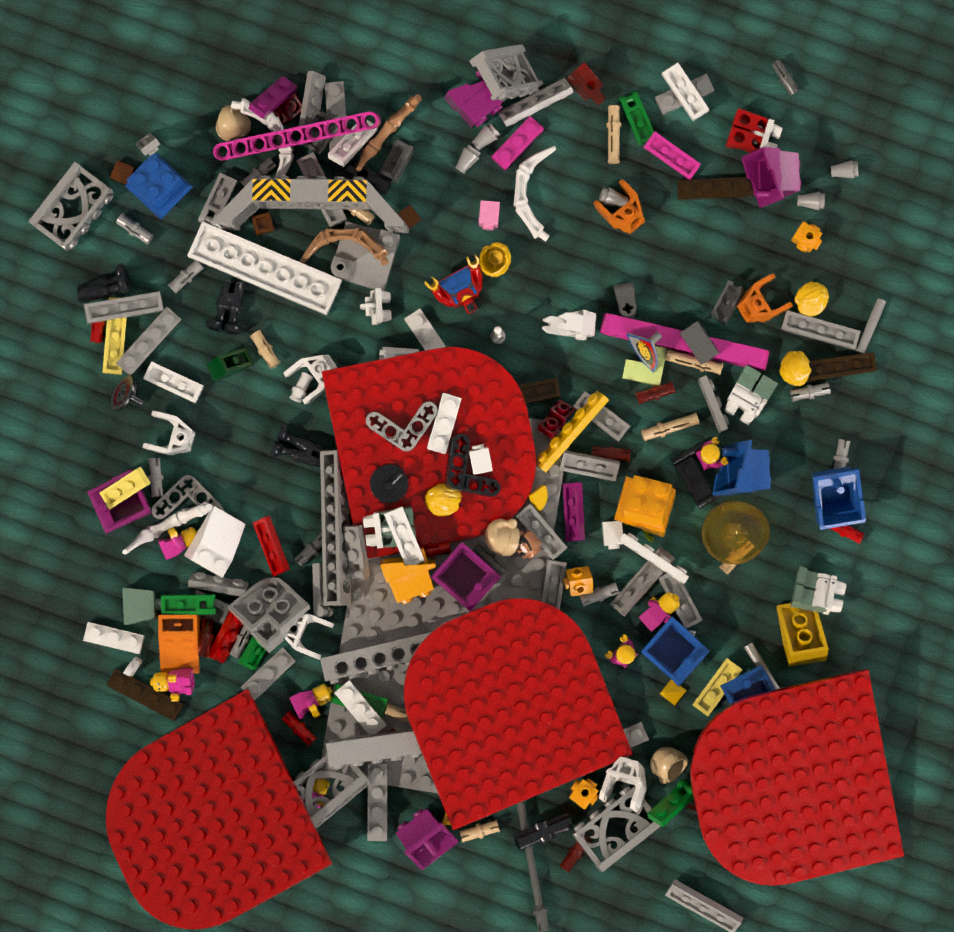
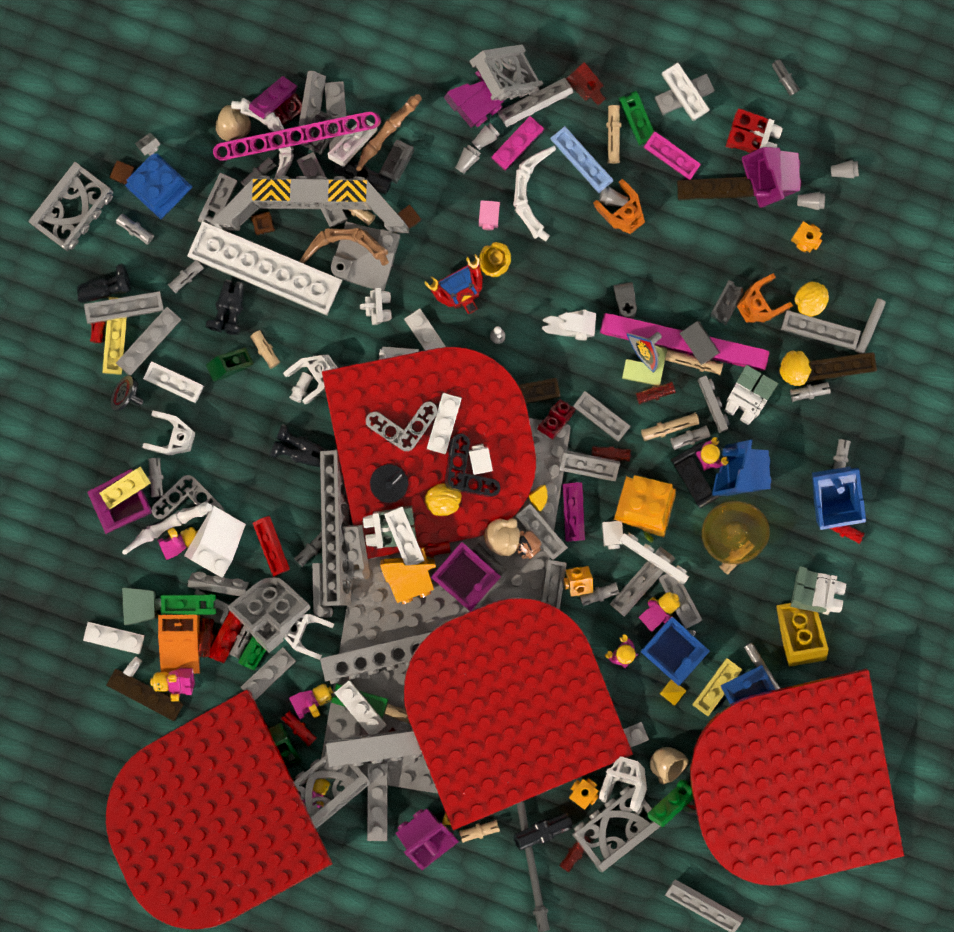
yellow plate [536,391,609,472] -> none
none -> dark green slope [268,723,301,769]
none -> light blue tile [550,126,613,193]
none -> light grey pin [670,425,710,450]

